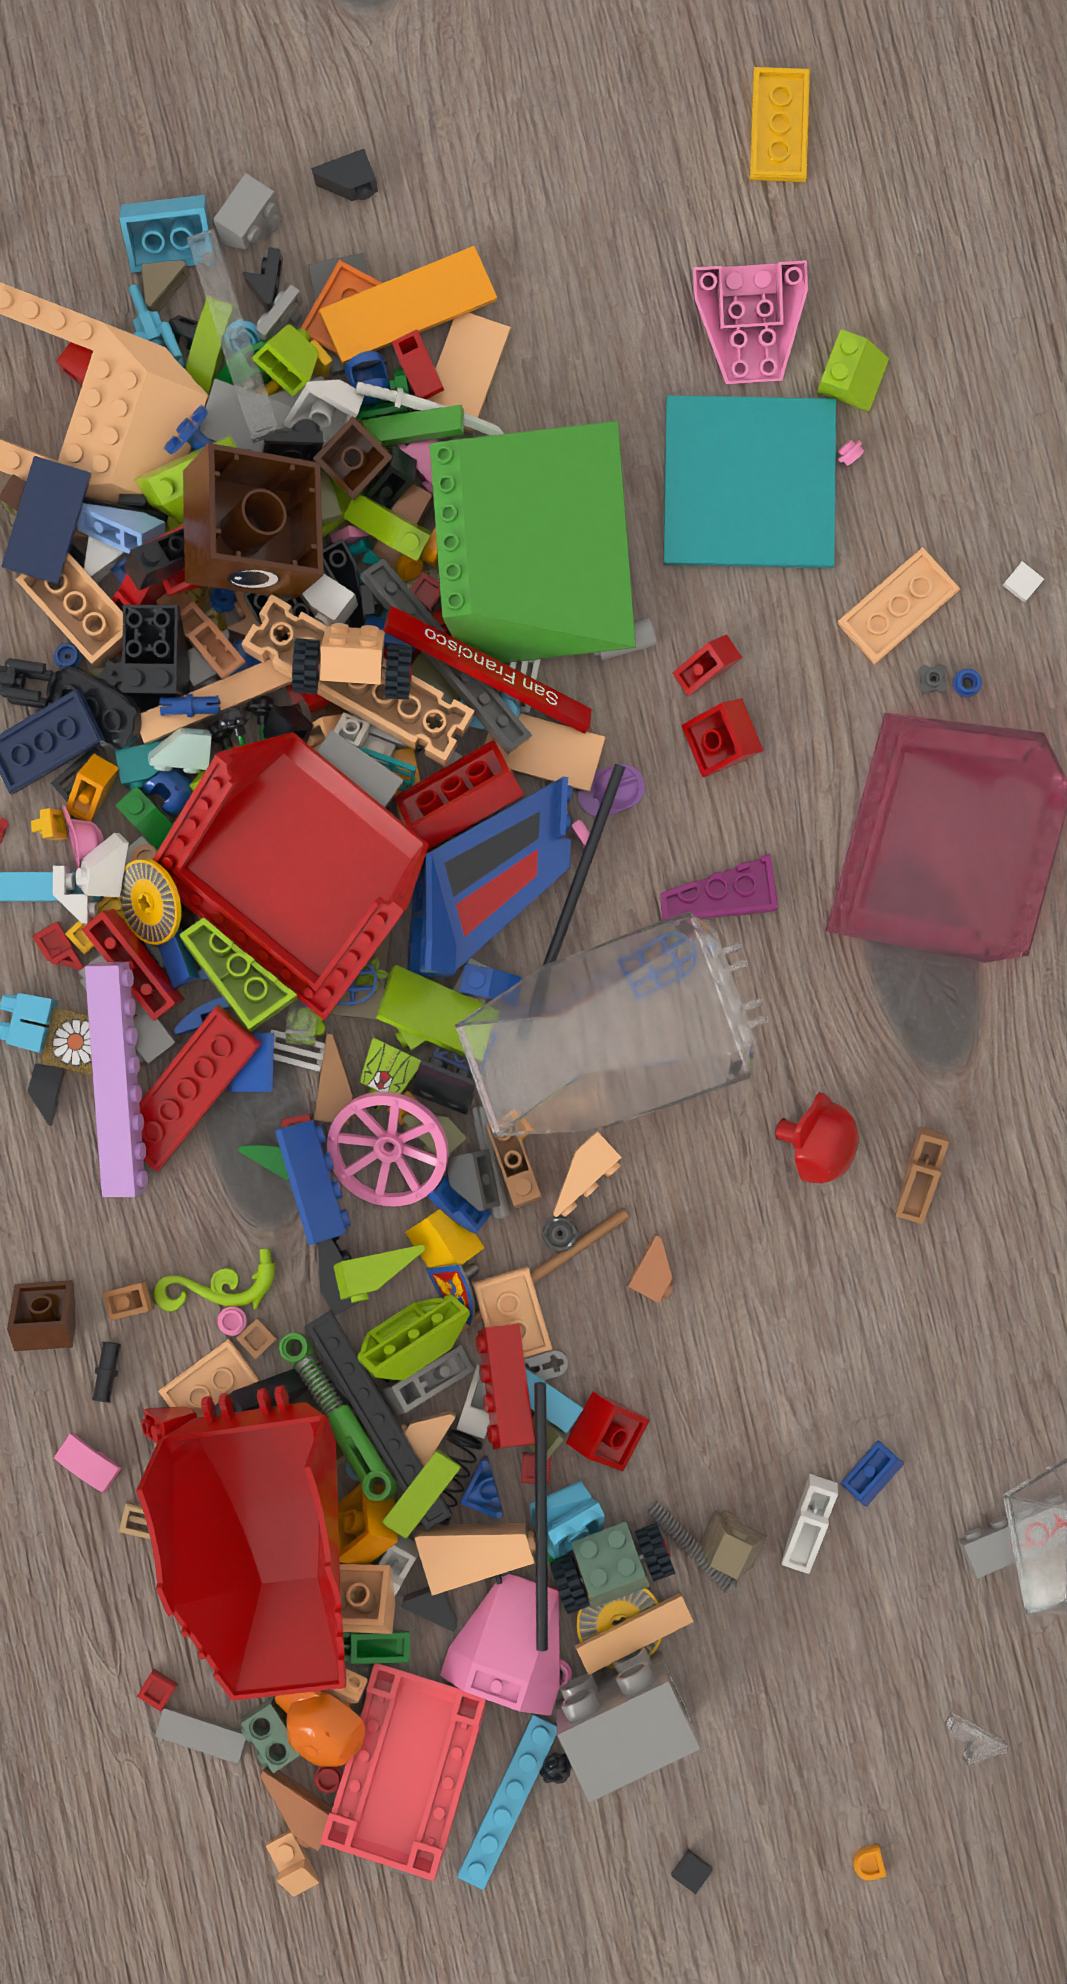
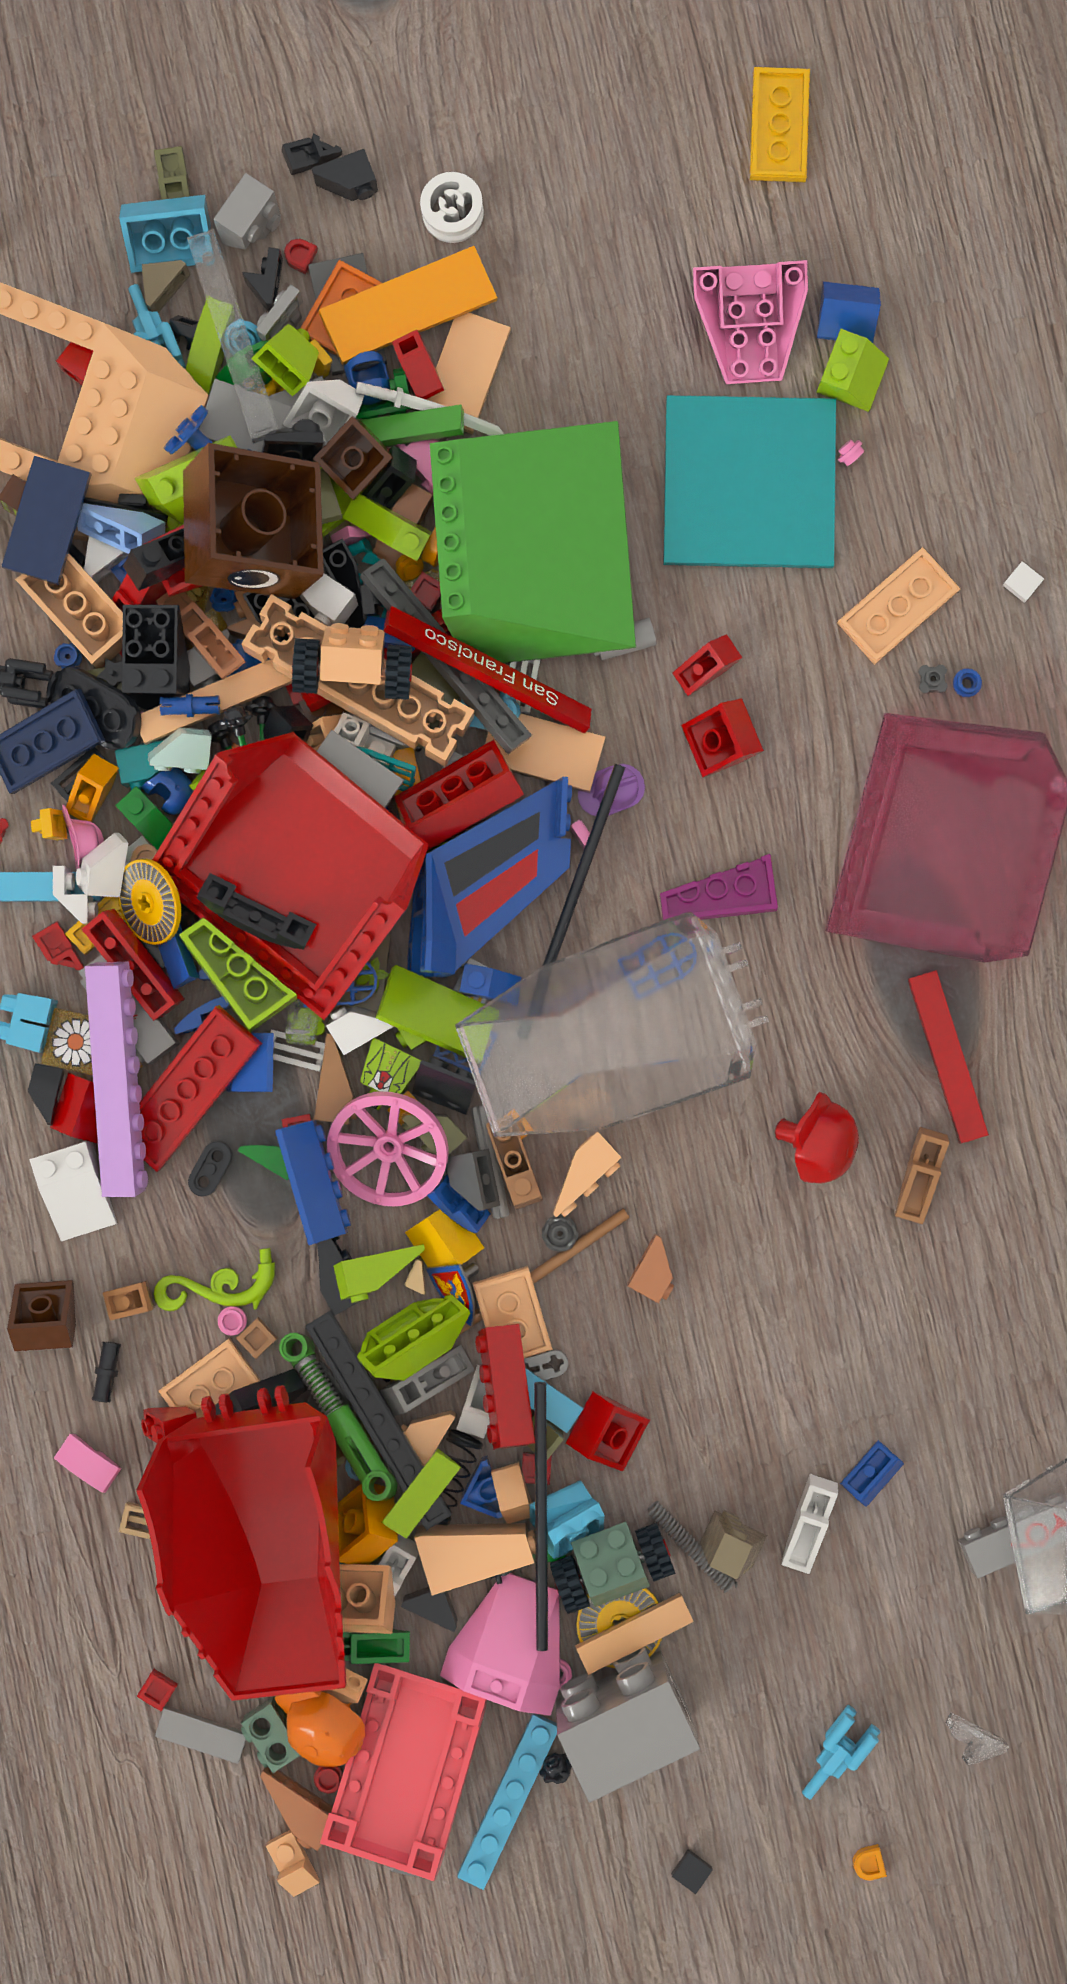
none -> white slope [29,1141,118,1241]
none -> red slope [50,1073,98,1144]
none -> olive slope [154,146,190,200]
none -> black plate [188,1142,232,1196]
none -> black slope [197,873,317,950]
none -> black slope [281,133,342,175]
none -> red tile [284,239,318,274]
none -> white slope [326,1006,394,1055]
none -> tan slope [405,1258,426,1295]
none -> white wheel [420,172,484,243]
none -> light nougat slope [491,1462,532,1524]
none -> medium azure plant [802,1705,880,1800]
none -> blue slope [817,281,881,343]
none -> red tile [908,970,989,1144]

